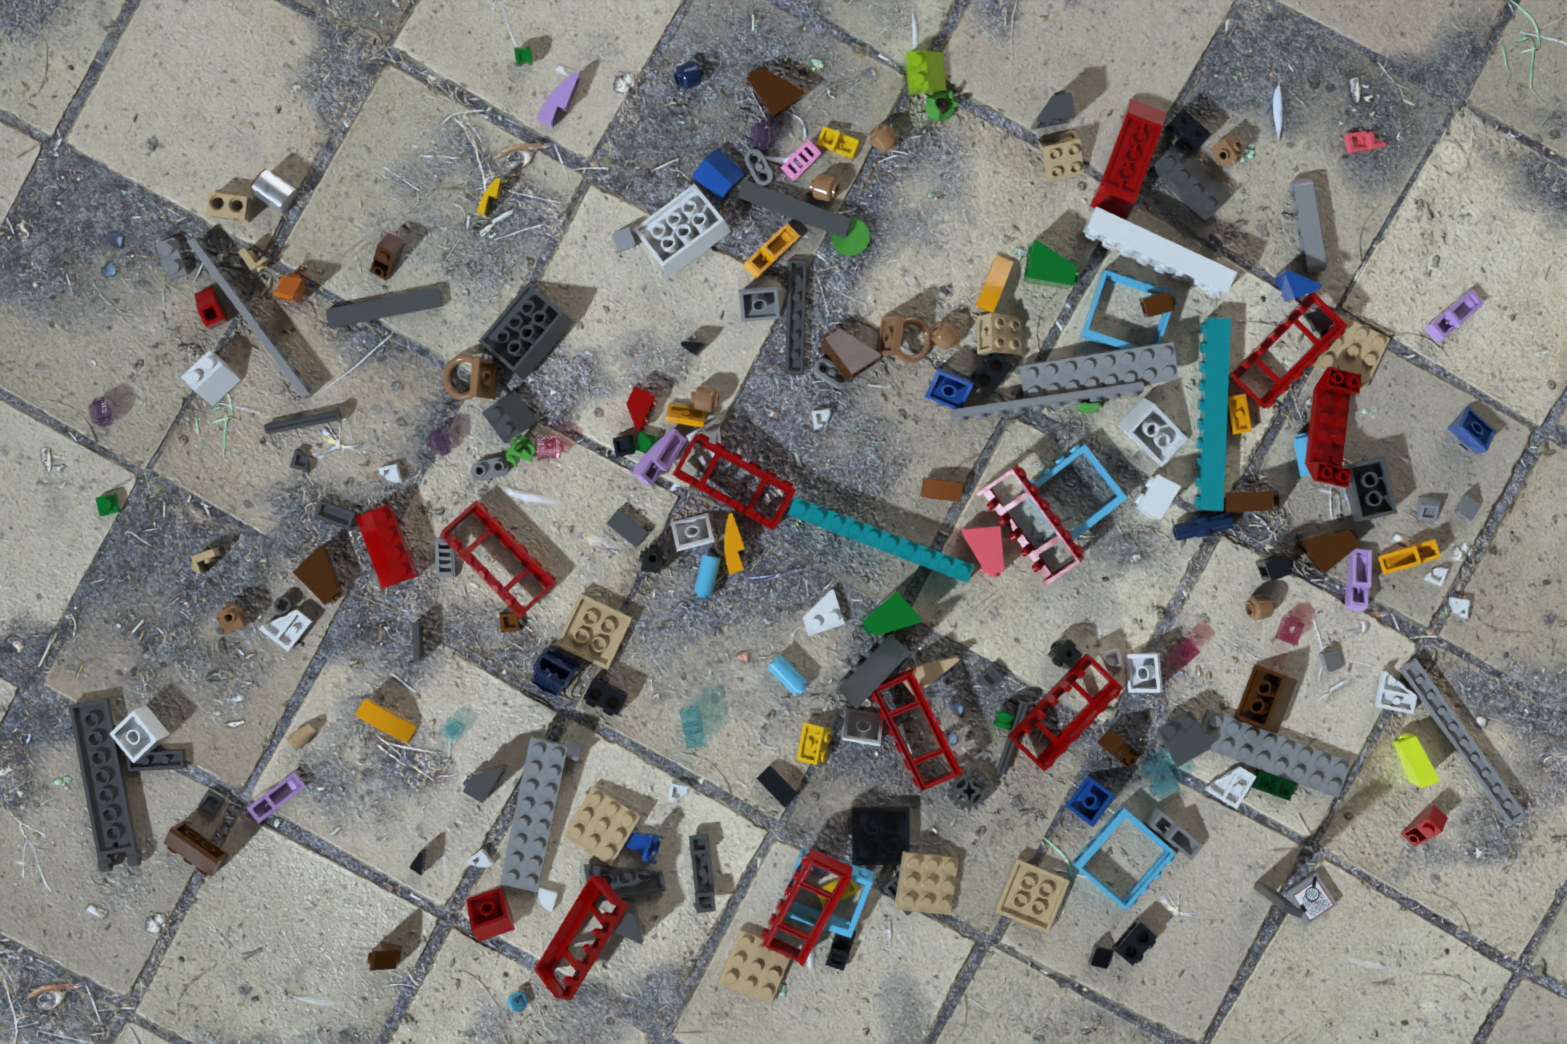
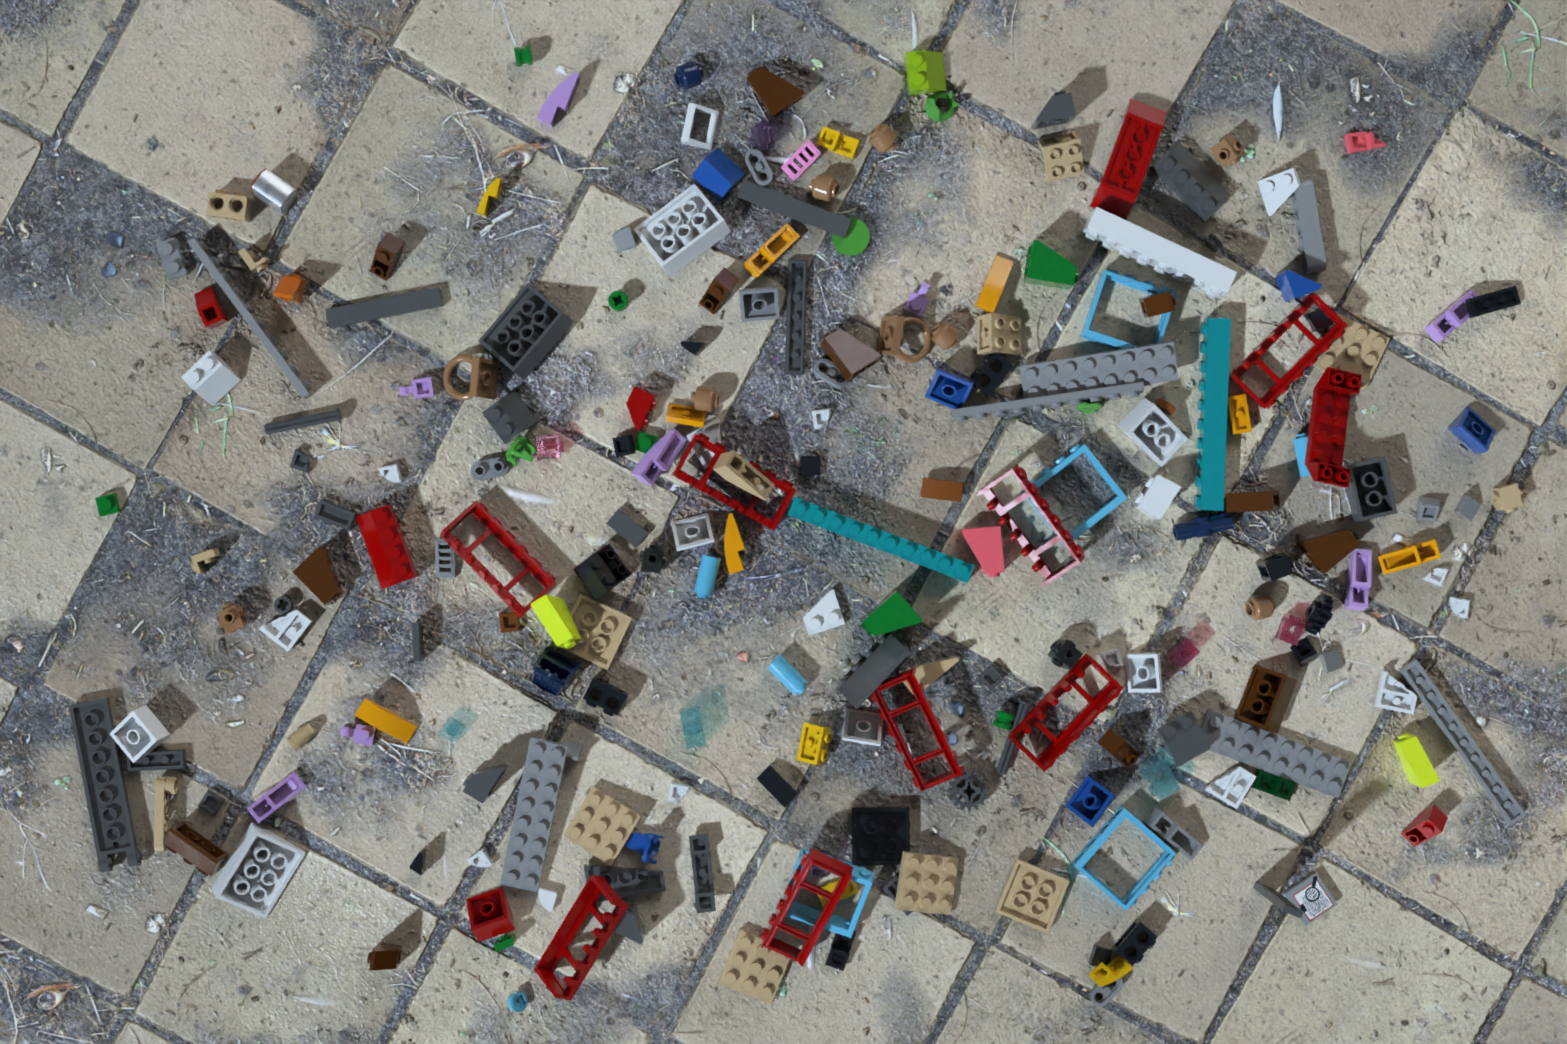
clear purple head [88,397,117,427] -> none
clear purple head [426,426,455,456] -> none
black brick [1166,109,1211,152] -> none
none -> tan beam [154,777,179,852]
none -> white slope [212,823,306,918]
none -> lavender plate [340,723,376,746]
none -> lavender plate [399,377,435,399]
none -> green plate [494,933,517,952]
none -> neon yellow slope [531,594,581,649]
none -> black slope [573,544,632,600]
none -> green wheel [608,291,628,311]
none -> white tile [681,103,719,150]
none -> reddish brown slope [699,267,739,314]
none -> tan slope [713,450,775,501]
none -> black tile [801,456,821,475]
none -> lavender plate [903,282,930,317]
none -> yellow slope [1088,955,1133,987]
none -> light grey plate [1089,978,1123,1007]
none -> dark orange tile [1154,398,1176,415]
none -> white wing [1257,168,1301,216]
none -> black slope [1290,638,1317,667]
none -> black gear [1304,593,1334,635]
none -> black tile [1465,286,1521,318]
none -> tan brick [1491,483,1524,513]

